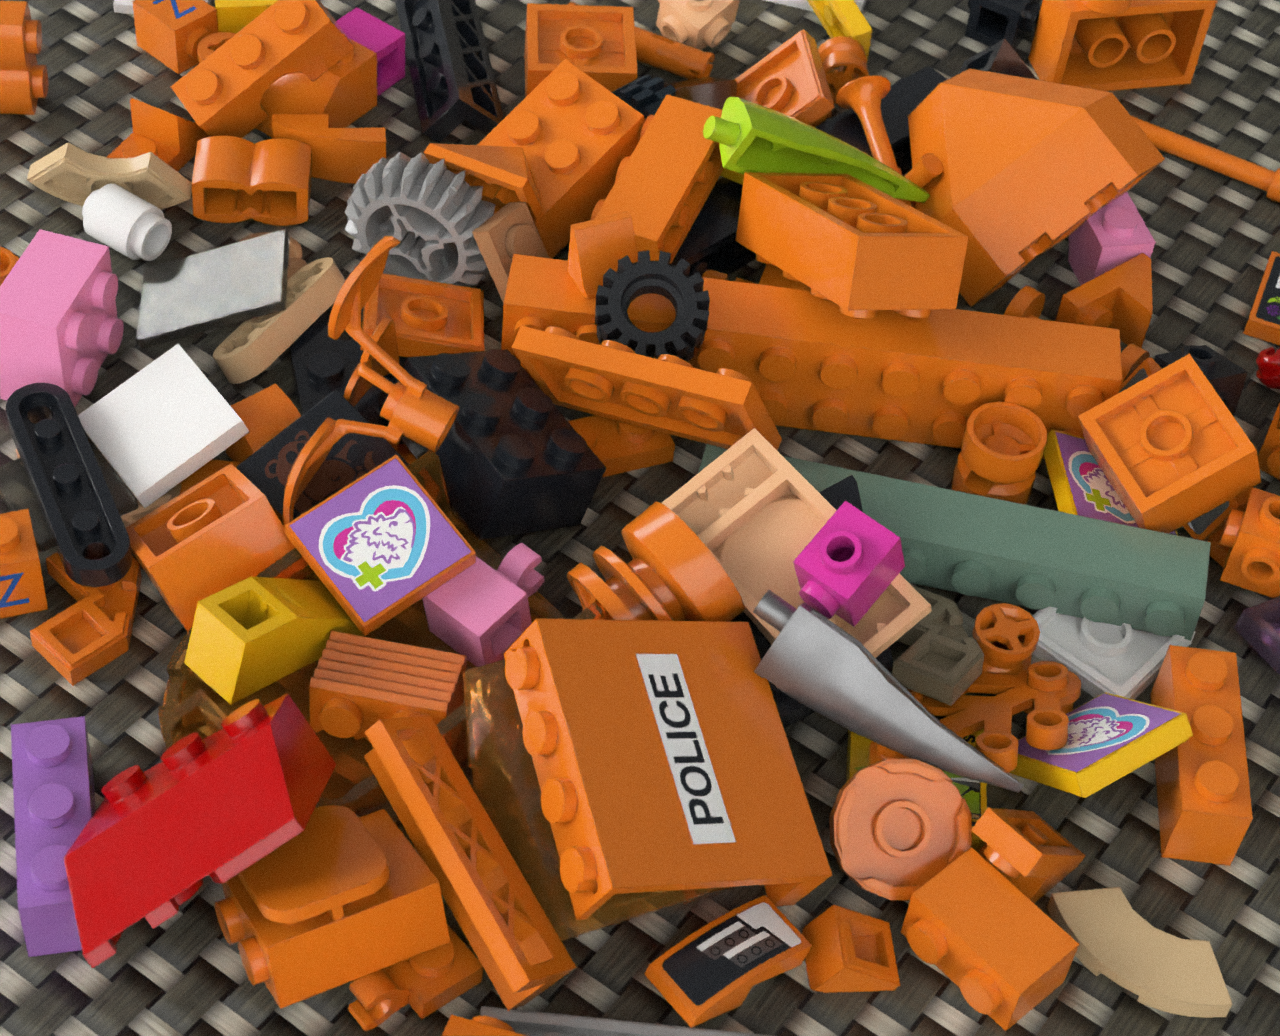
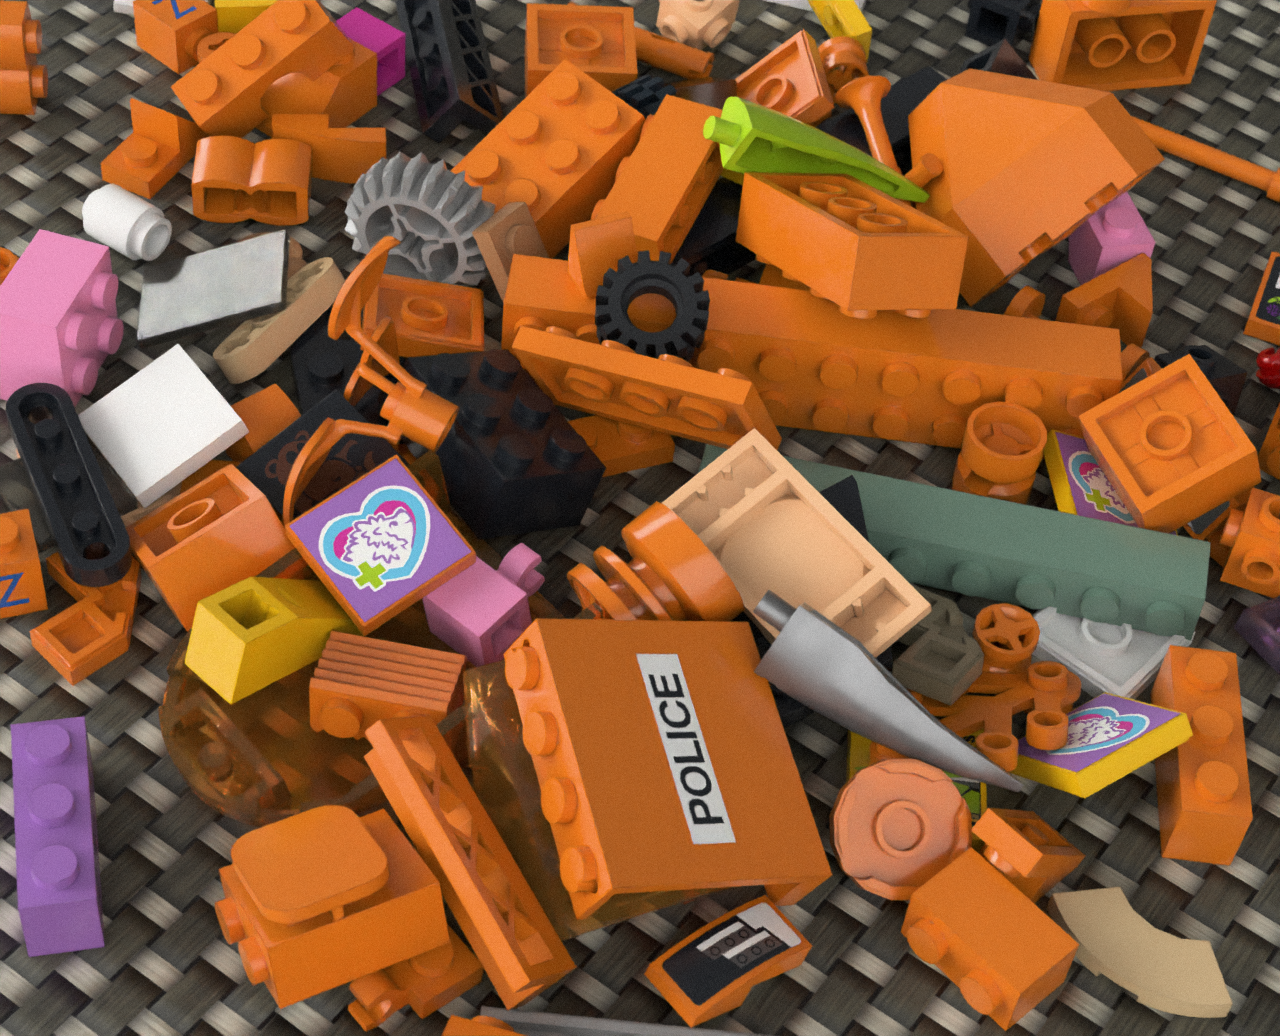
tan tile [27,142,192,210] -> none
red wedge [63,693,337,969] -> none
orange slope [424,143,543,220] -> none
dark pink brick [793,500,905,627] -> none
orange slope [802,904,900,993] -> none

